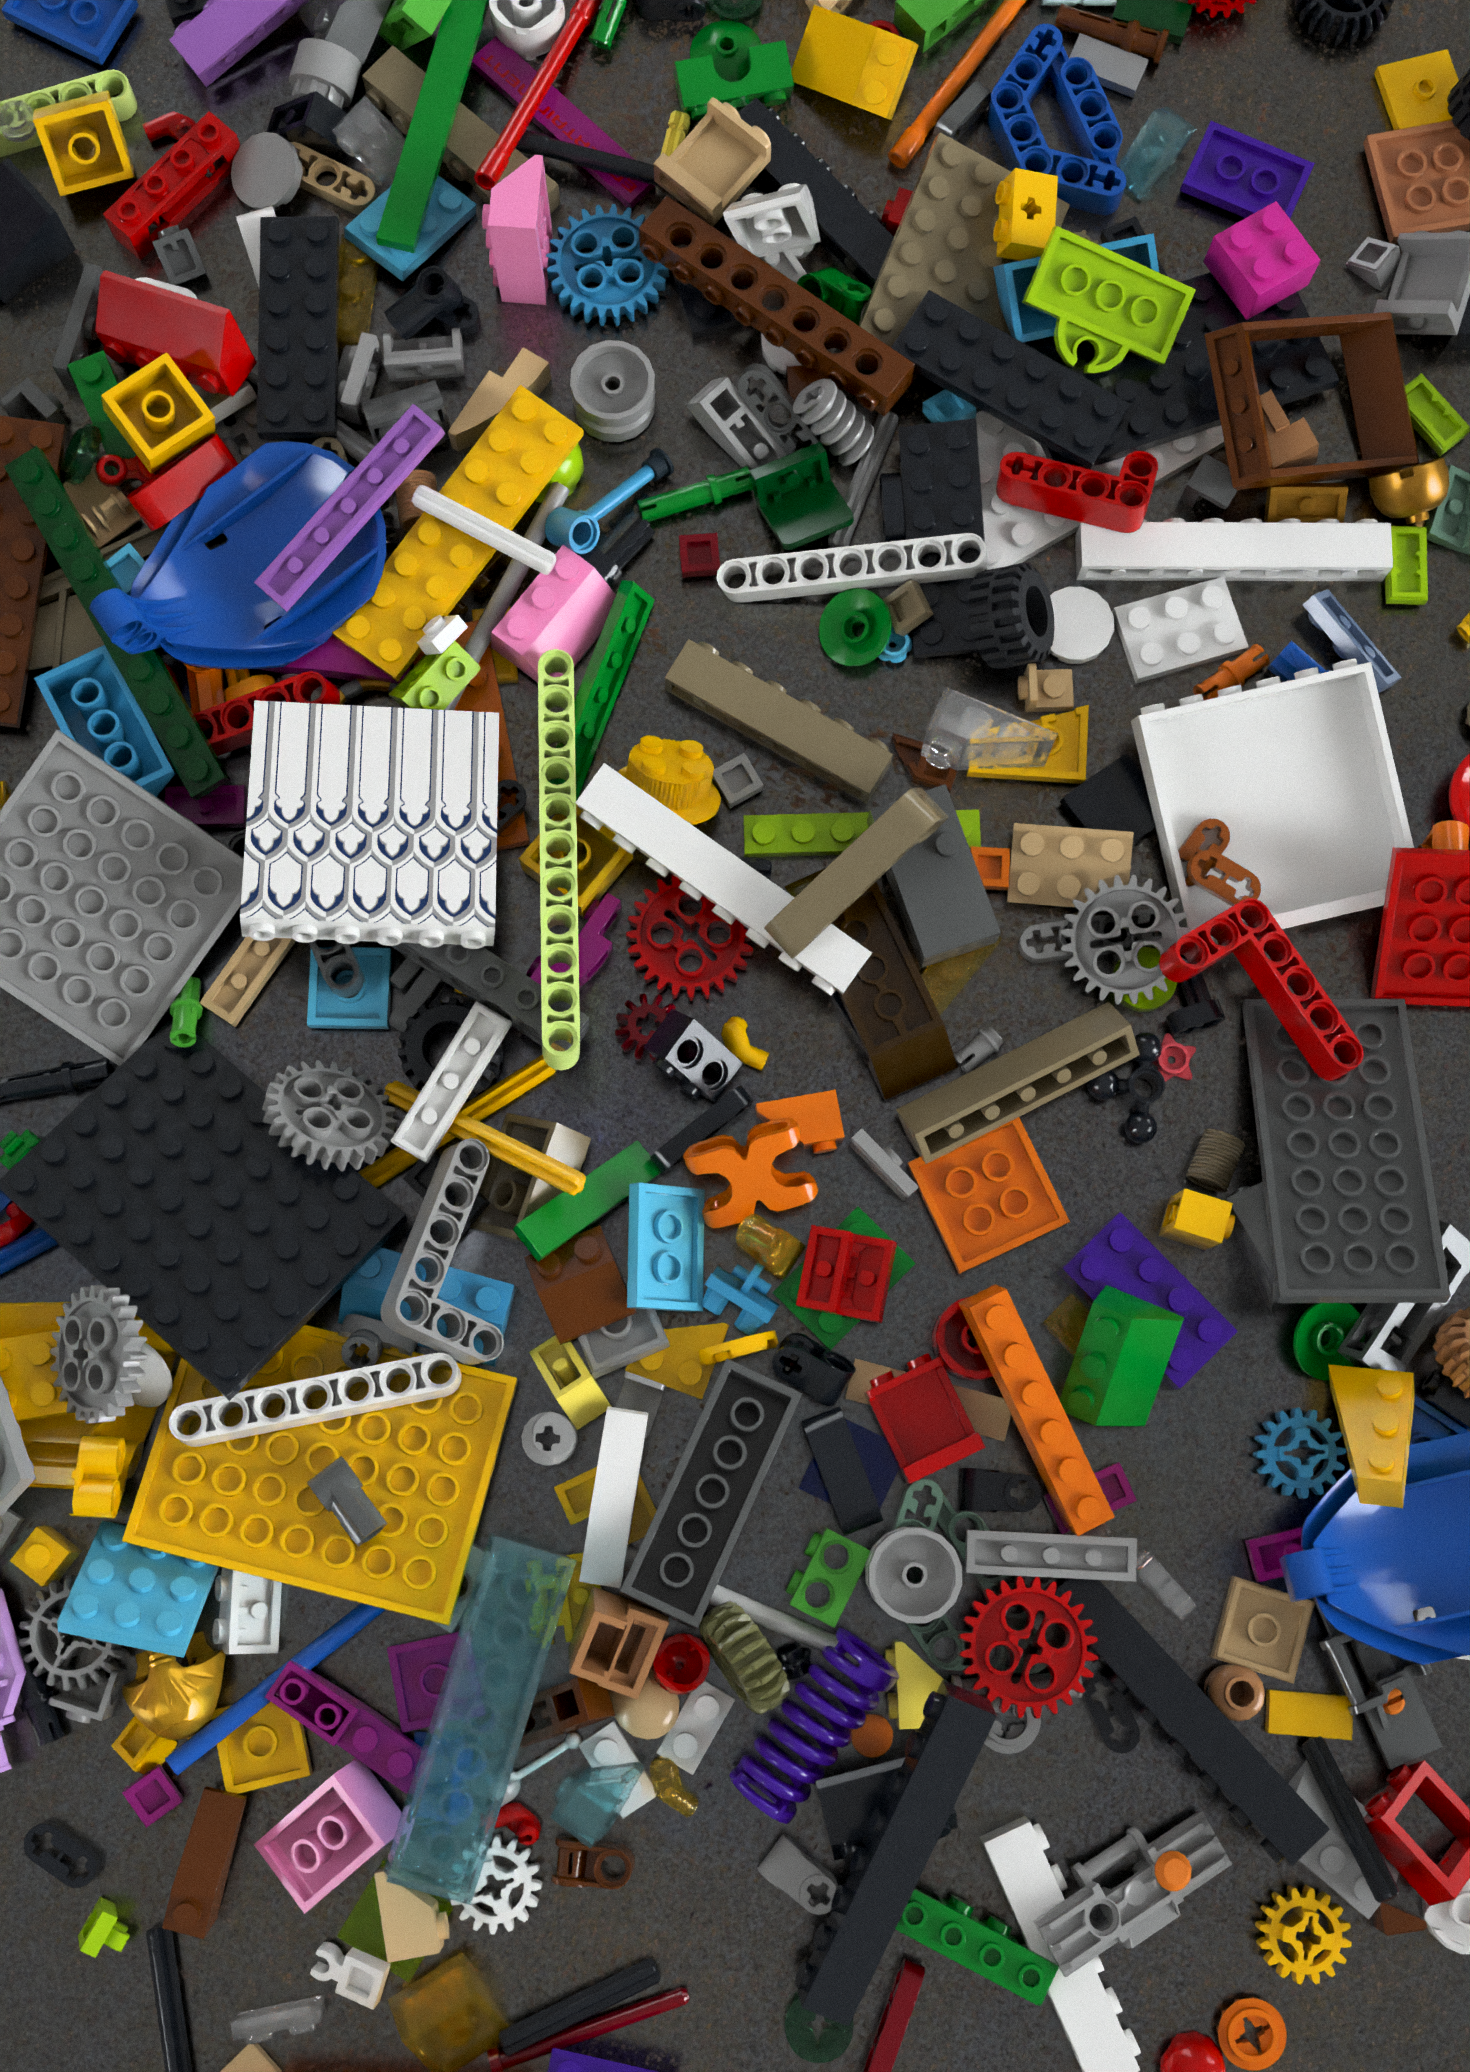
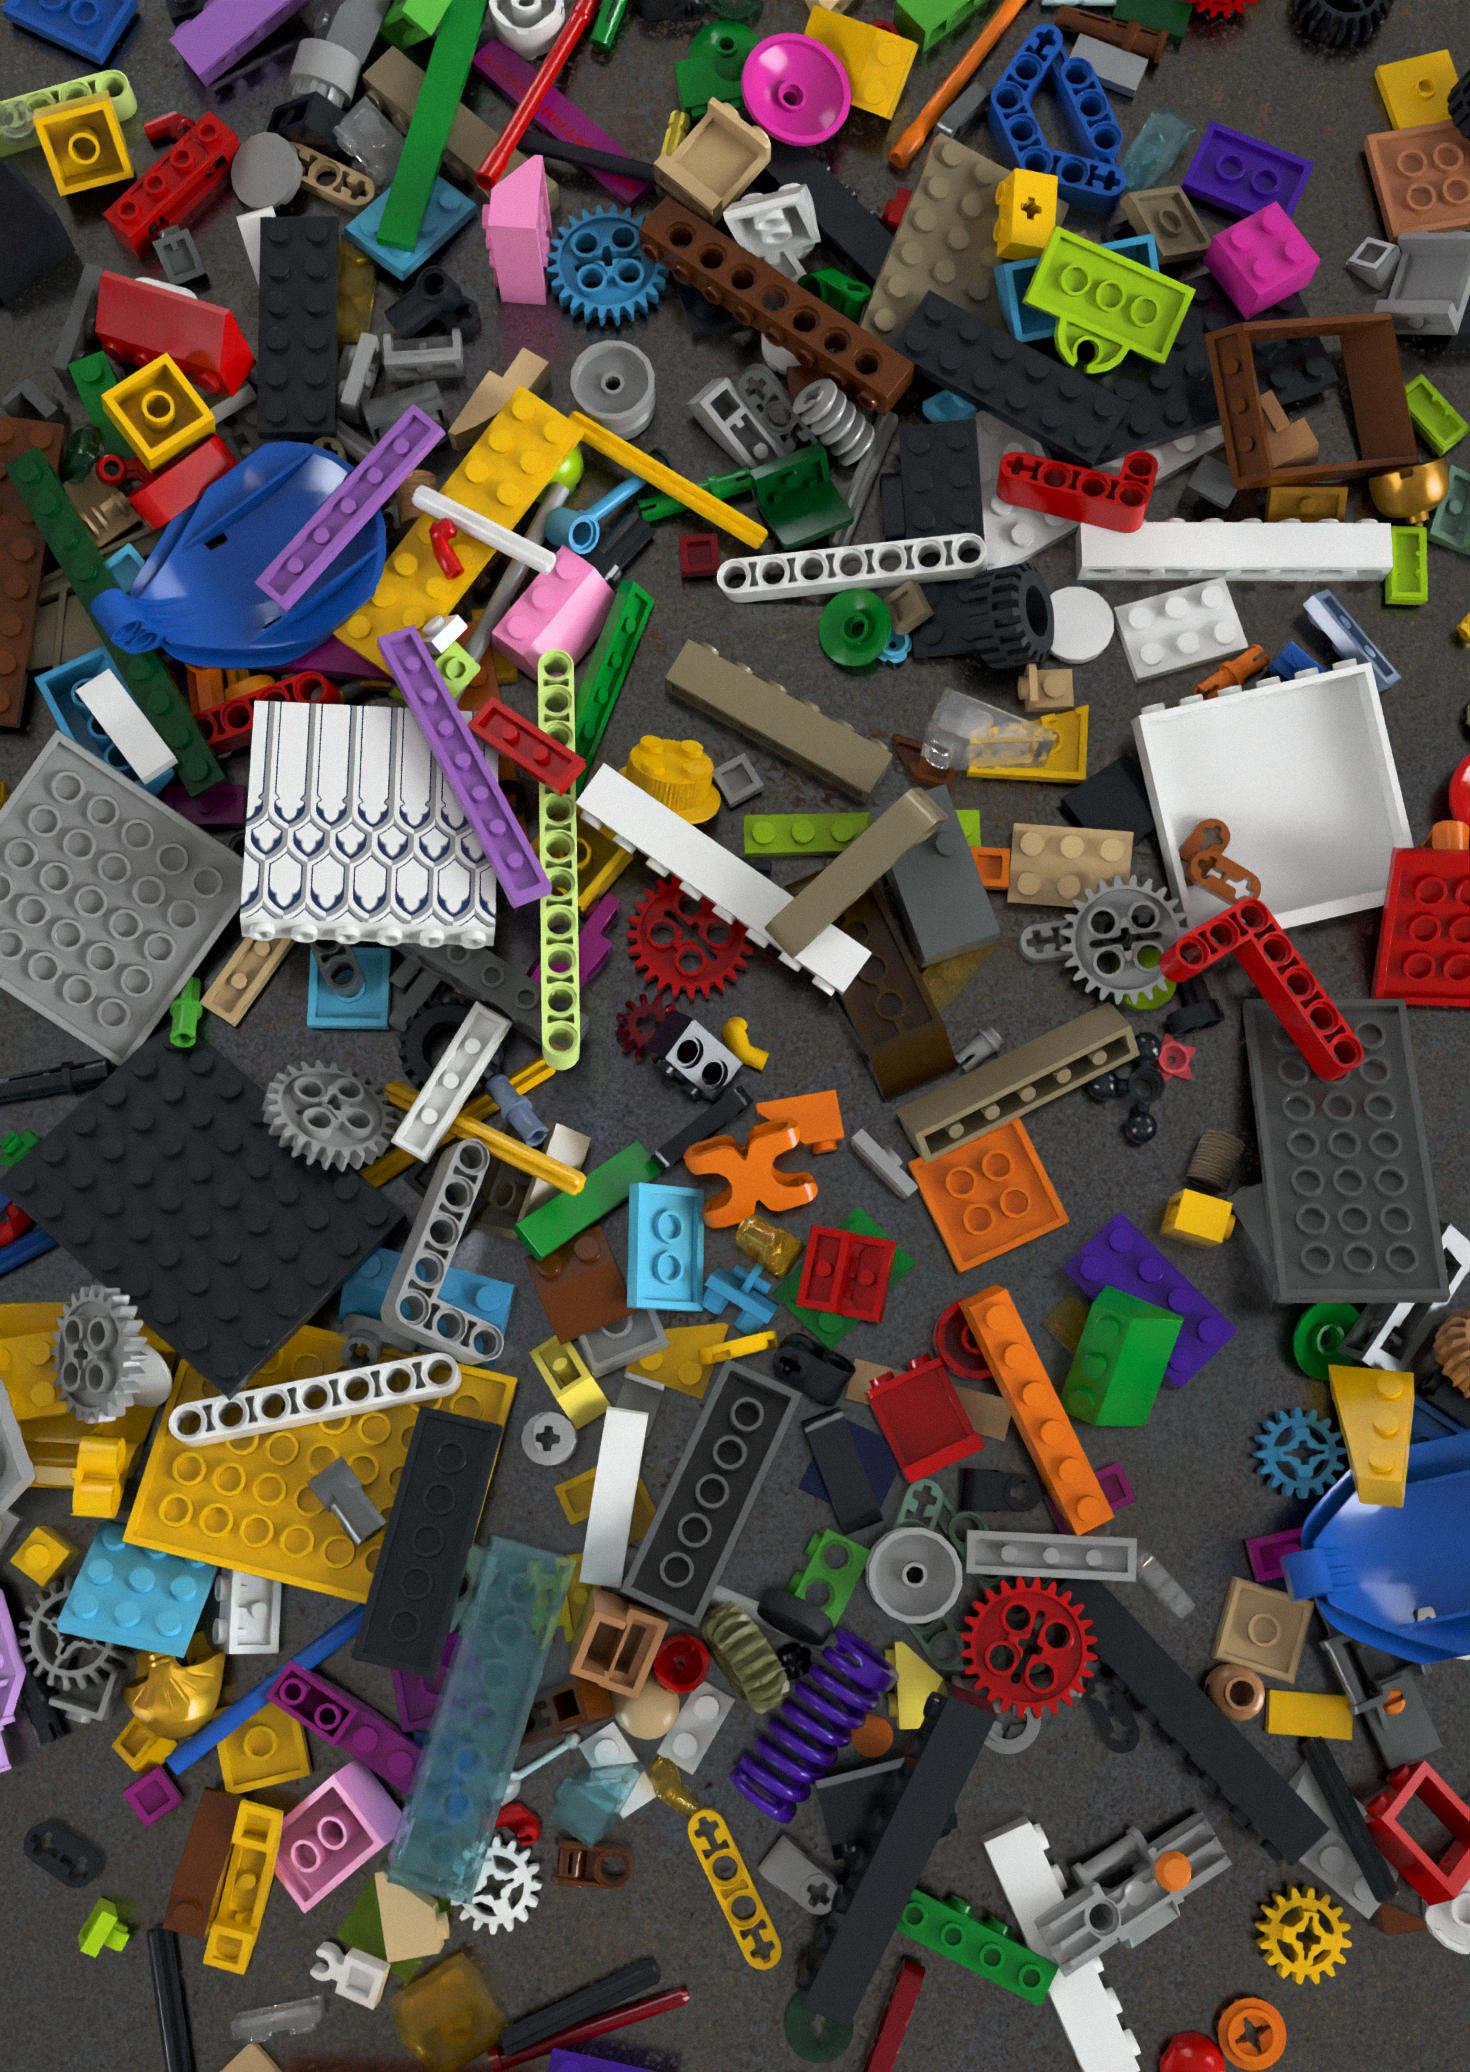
none -> white tile [75,669,178,785]
none -> yellow slope [203,1799,284,1975]
none -> black plate [351,1406,503,1680]
none -> medium lavender plate [377,625,552,909]
none -> red arm [429,518,465,580]
none -> red plate [467,696,587,796]
none -> sand blue pin [484,1074,549,1147]
none -> yellow axle [568,411,768,549]
none -> yellow beam [688,1807,782,1970]
none -> dark pink dish [741,33,851,146]
none -> black tyre [757,1589,833,1646]
none -> dark tan plate [1120,185,1212,265]

